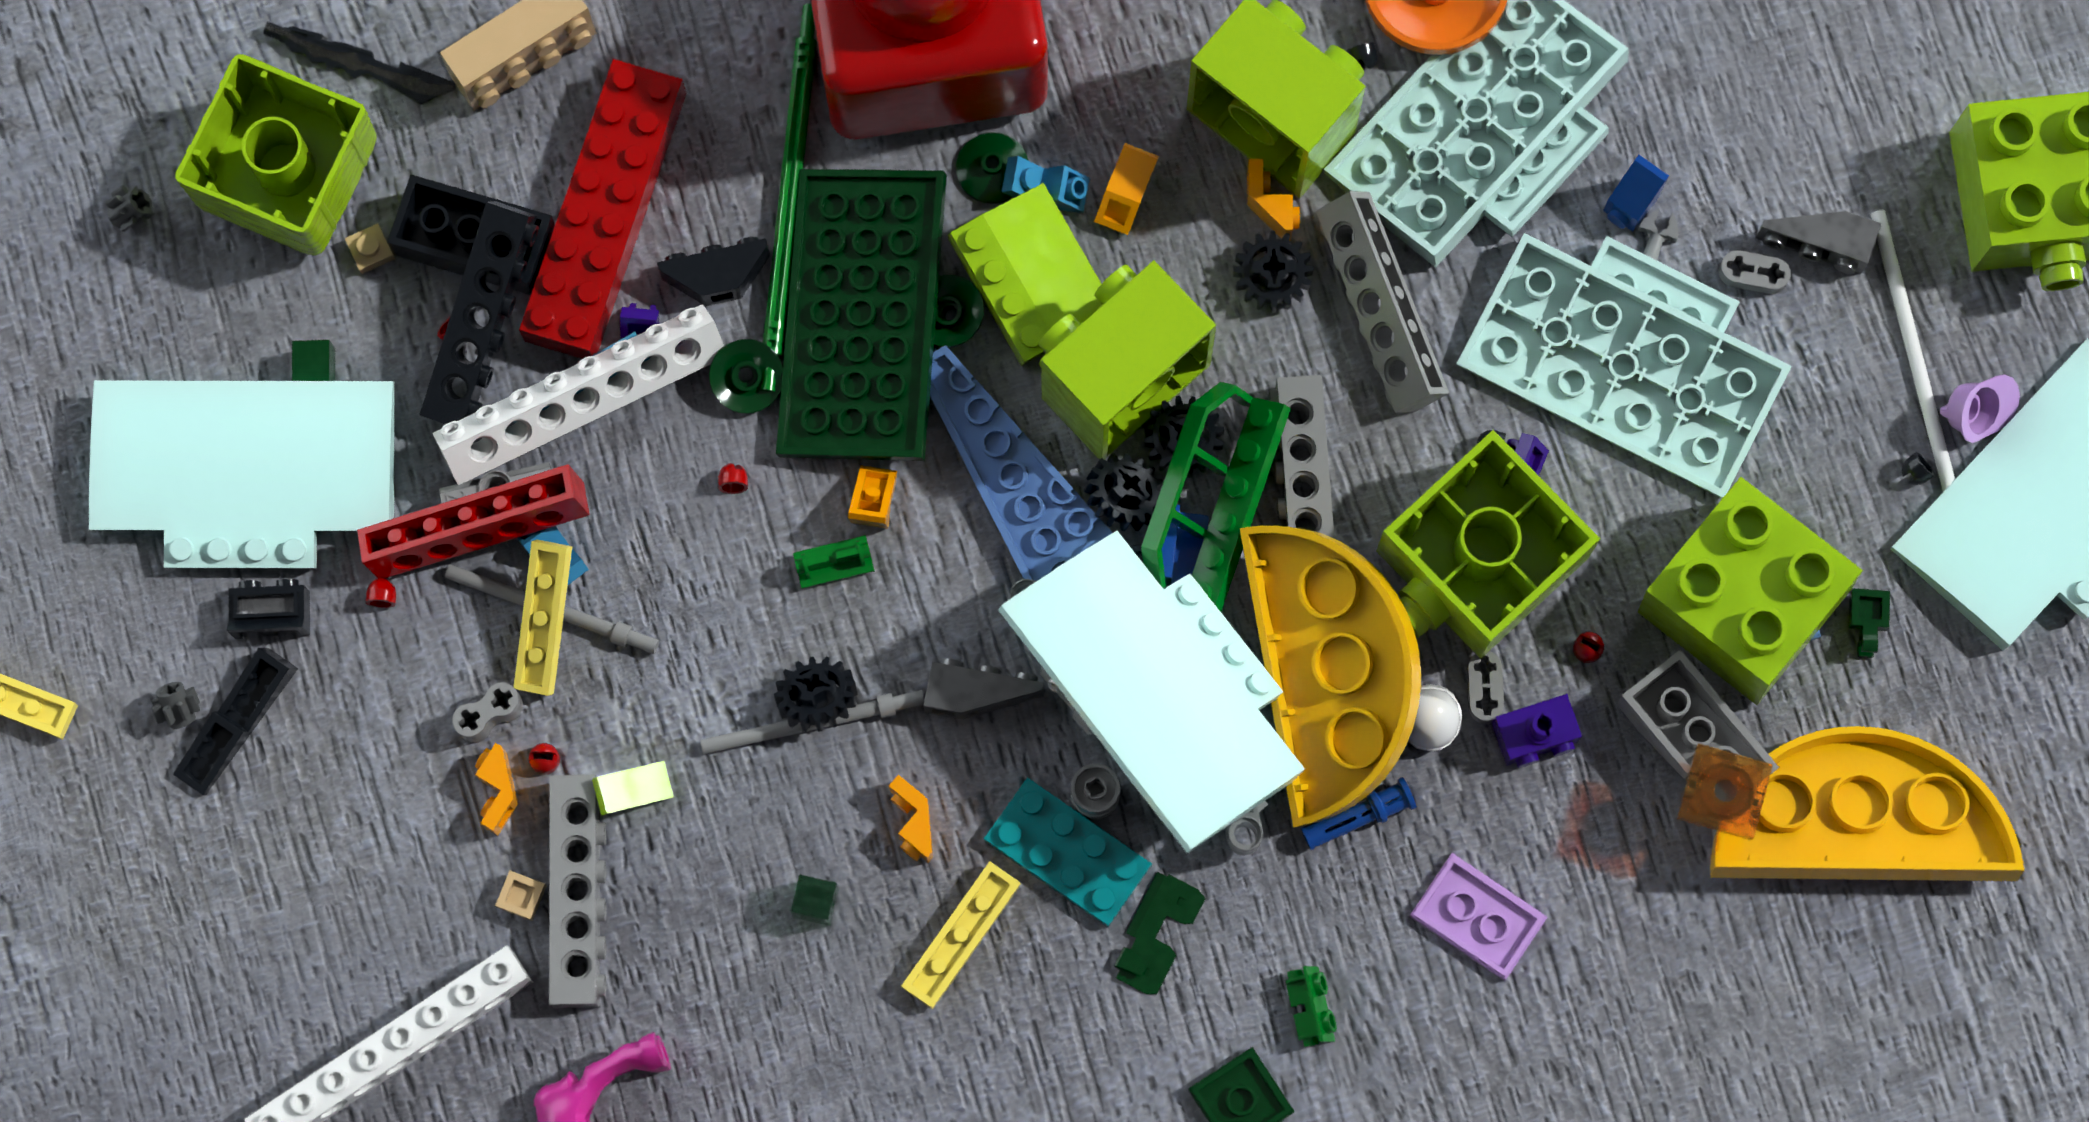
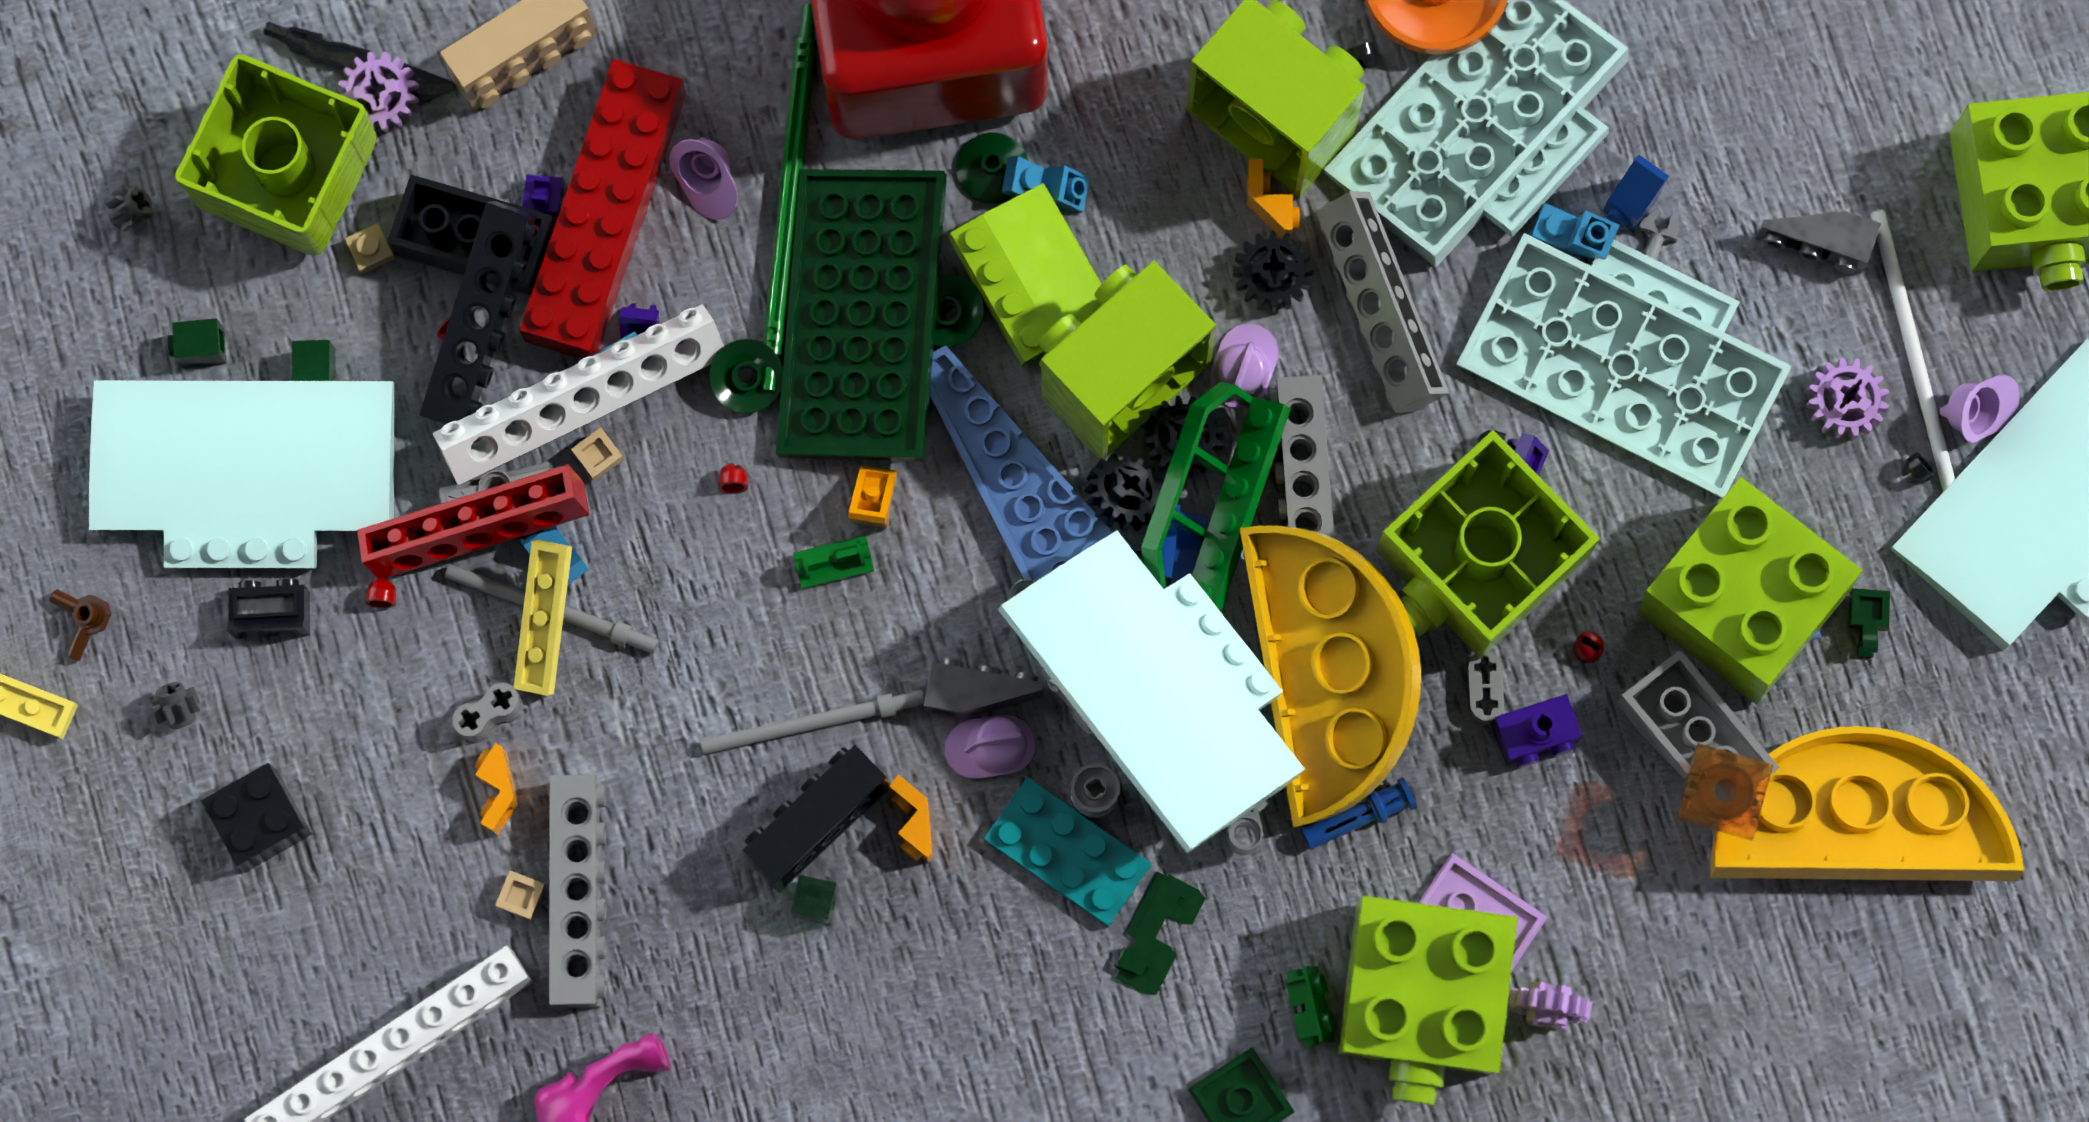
black slope [173,648,299,795] -> none
red hinge [529,743,560,775] -> none
tile [592,761,674,816] -> none
black slope [657,237,770,306] -> none
black gear [774,657,858,732] -> none
light yellow plate [901,861,1021,1010] -> none
light orange slope [1094,143,1159,235] -> none
white piece [1408,684,1462,751] -> none
light grey beam [1718,250,1791,294] -> none
none -> reddish brown piece [50,589,111,661]
none -> dark green brick [167,318,227,368]
none -> black brick [201,763,313,873]
none -> lavender gear [338,52,419,132]
none -> dark purple tile [522,174,564,217]
none -> tan plate [571,427,624,481]
none -> lavender piece [669,137,738,220]
none -> black brick [743,745,889,893]
none -> lavender piece [945,715,1035,779]
none -> lavender piece [1210,323,1279,409]
none -> lime brick [1338,896,1518,1105]
none -> lavender gear [1507,981,1592,1029]
none -> dark azure slope [1530,203,1619,260]
none -> lavender gear [1806,358,1889,440]

